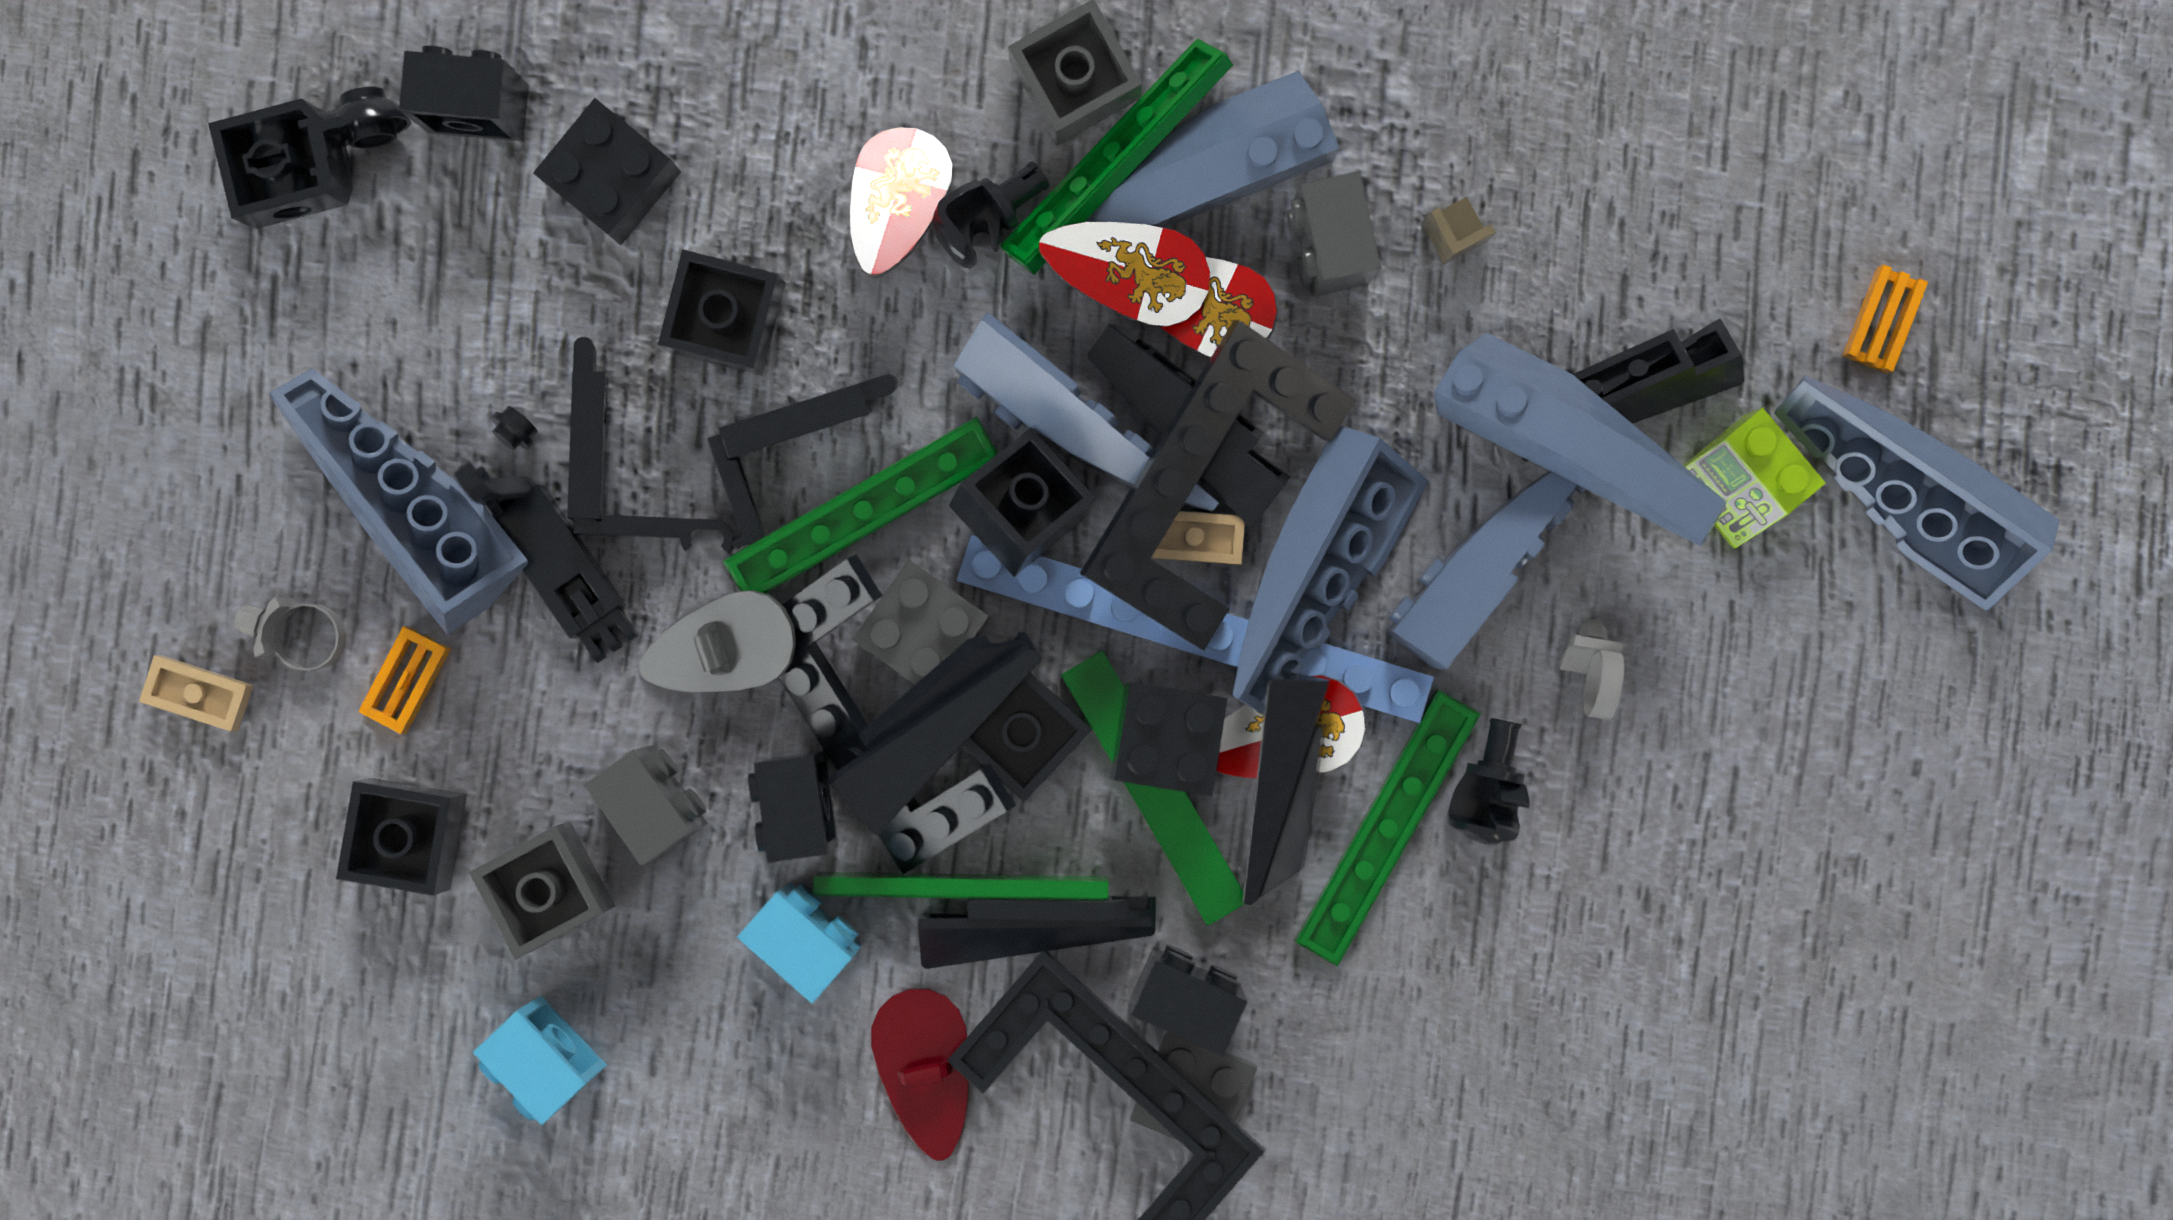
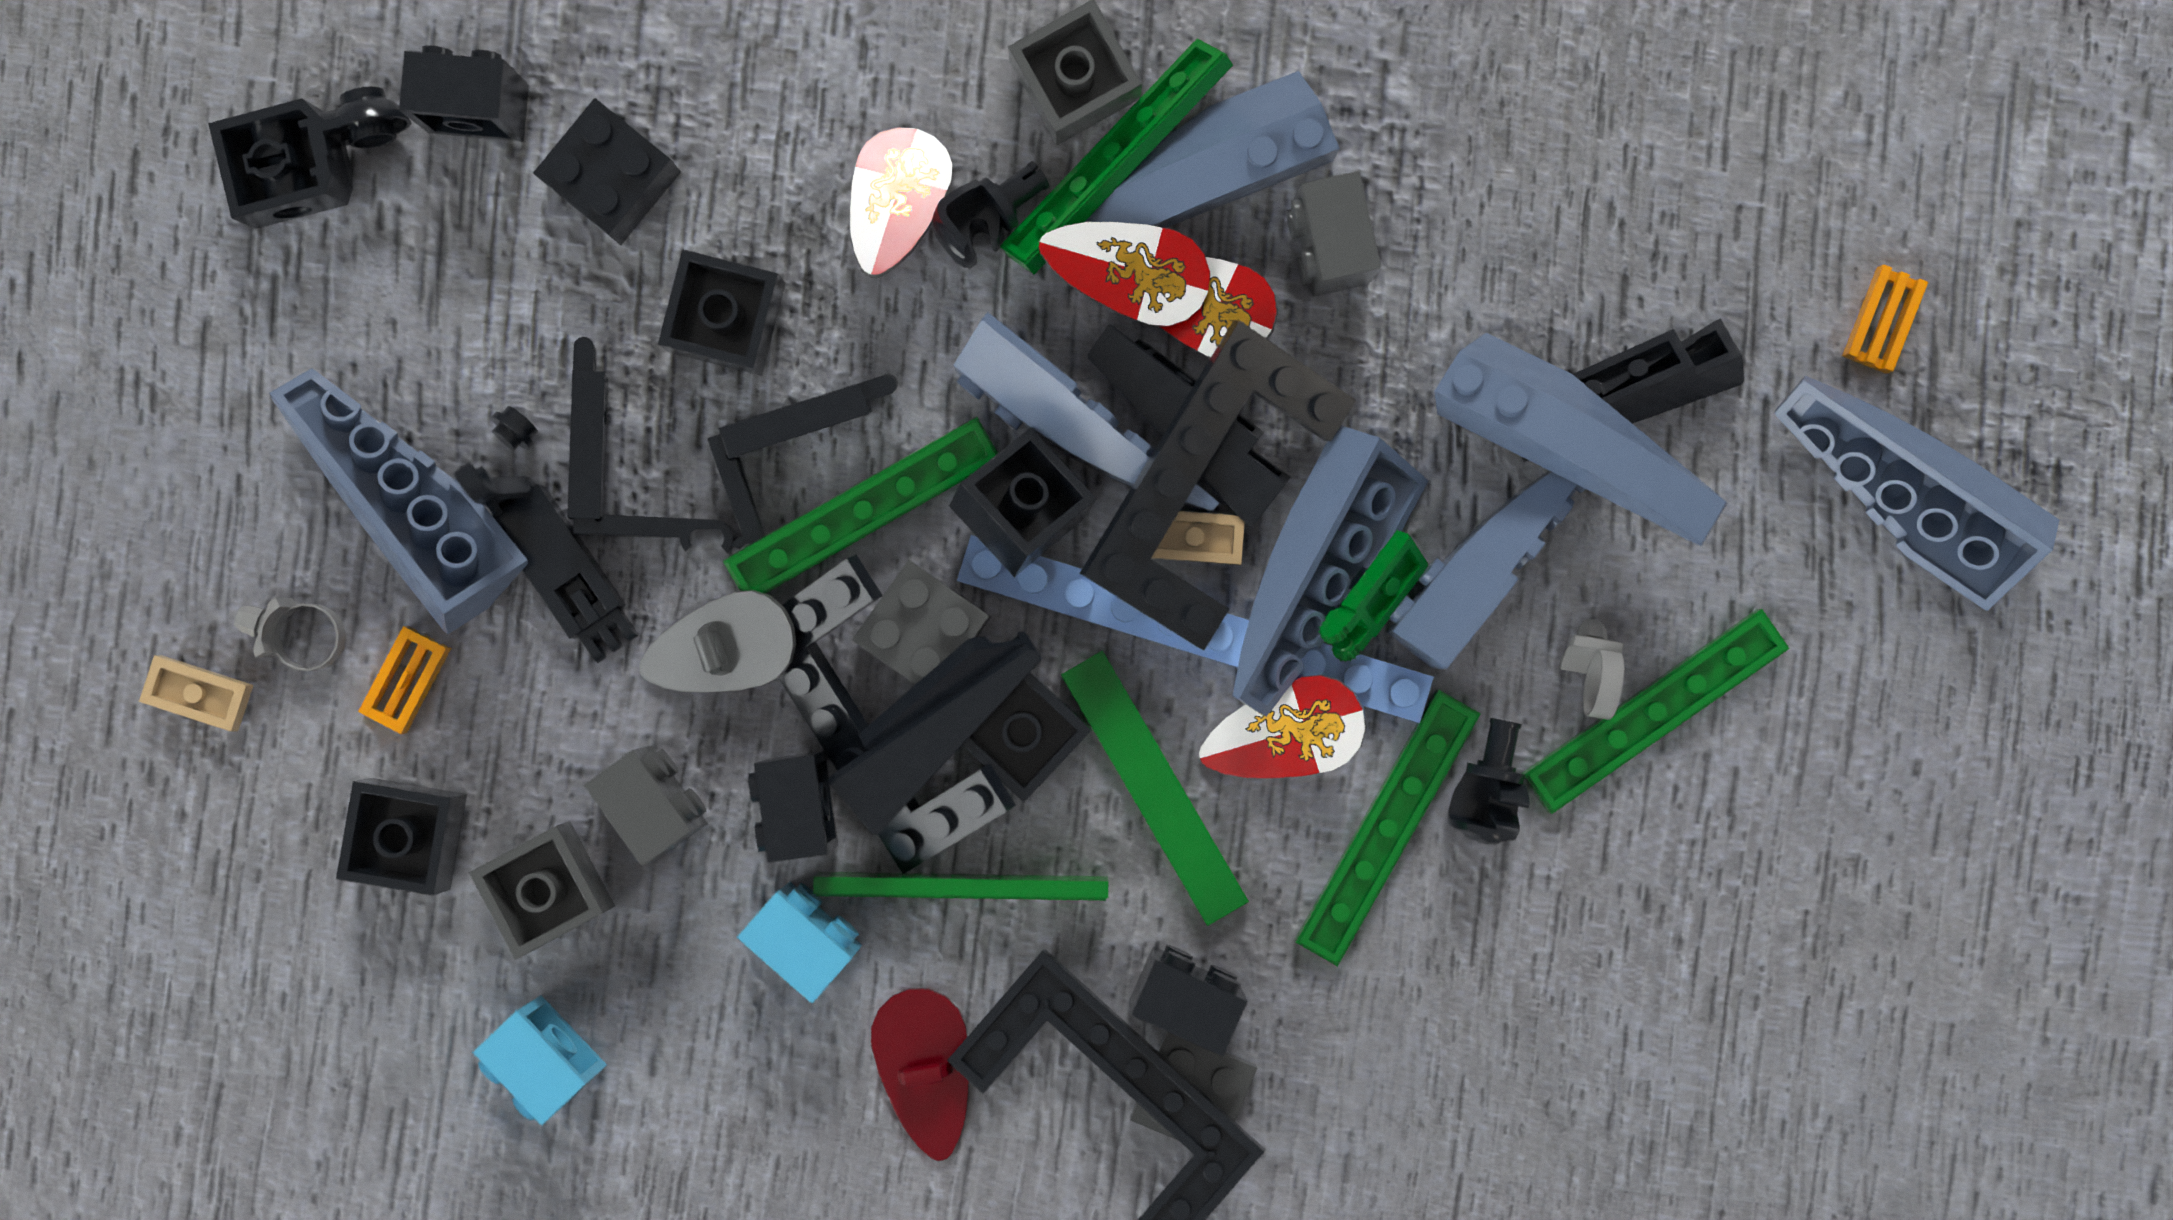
black wedge [918,896,1156,969] -> none
black brick [1110,682,1228,796] -> none
black wedge [1243,671,1330,905] -> none
dark tan panel [1422,197,1496,265] -> none
lime slope [1683,408,1826,549] -> none
none -> green hinge [1318,530,1428,663]
none -> green tile [1521,609,1790,814]

